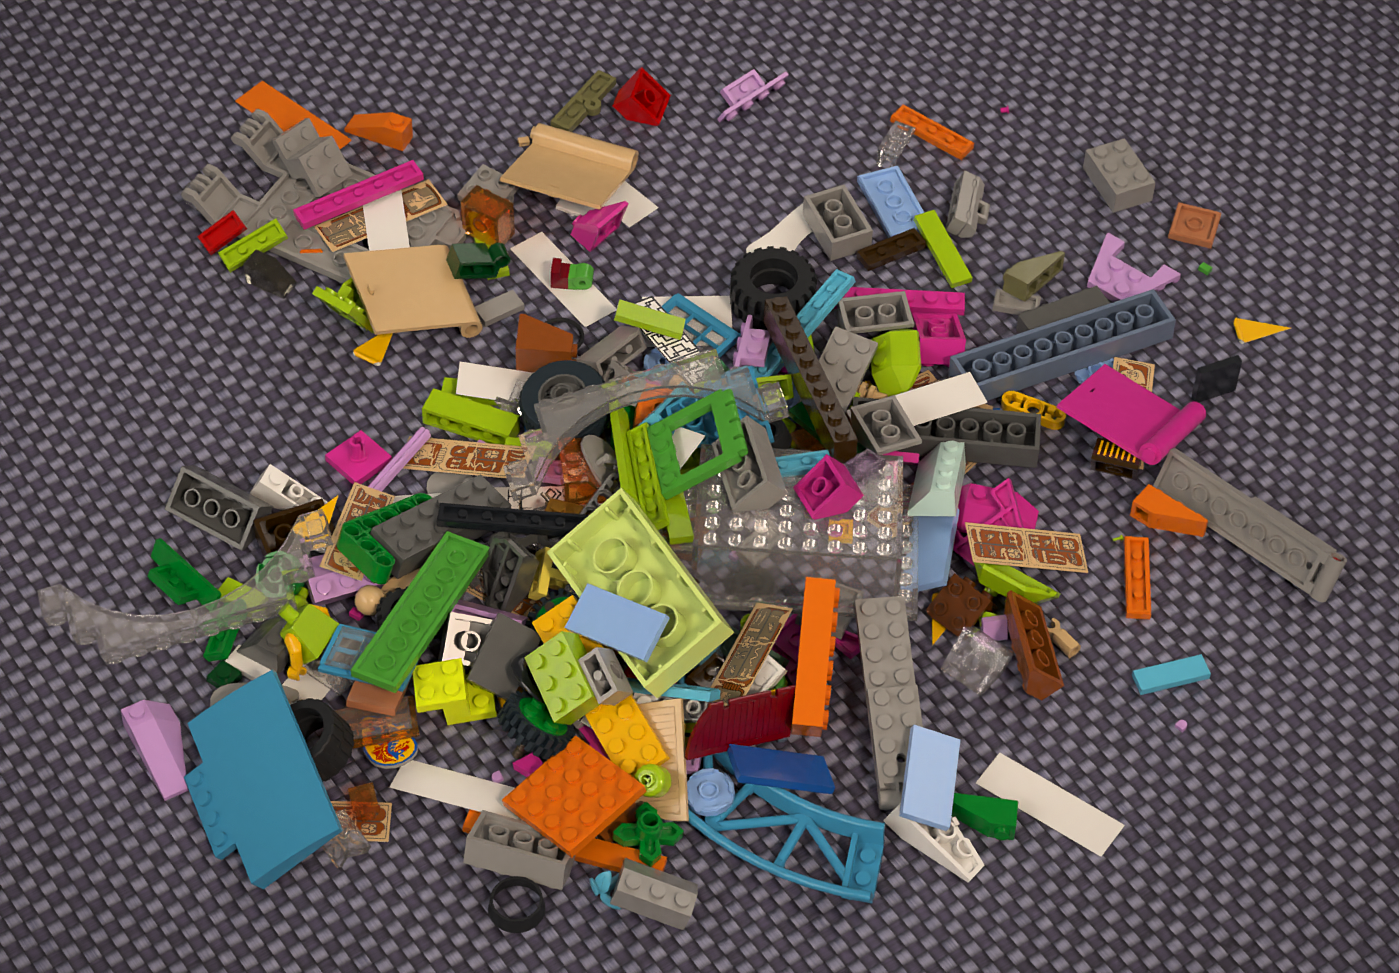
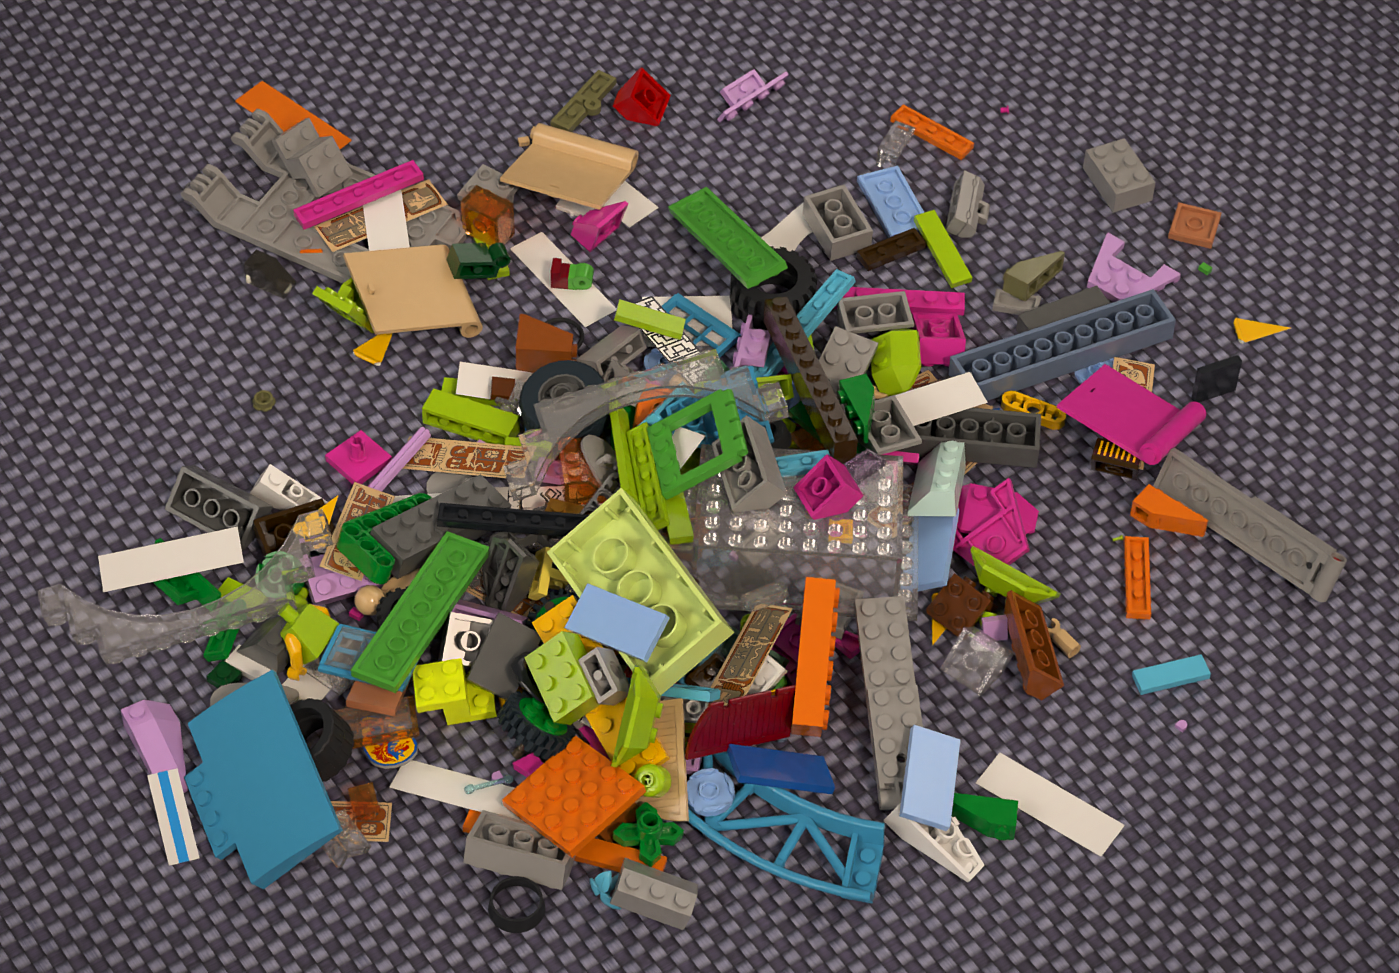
red tile [197,210,247,255] -> none
lime tile [218,218,288,273] -> none
orange slope [344,112,413,151] -> none
light grey tile [475,290,525,327] -> none
sticker [965,522,1088,573] -> none
none -> white sticker [98,527,244,592]
none -> white sticker [147,768,199,866]
none -> olive plate [253,390,276,412]
none -> clear light blue hinge [464,774,514,794]
none -> reddish brown tile [490,376,515,402]
none -> lime wedge [611,664,664,767]
none -> bright green plate [668,187,787,289]
none -> clear tile [740,581,788,611]
none -> green slope [837,374,875,443]

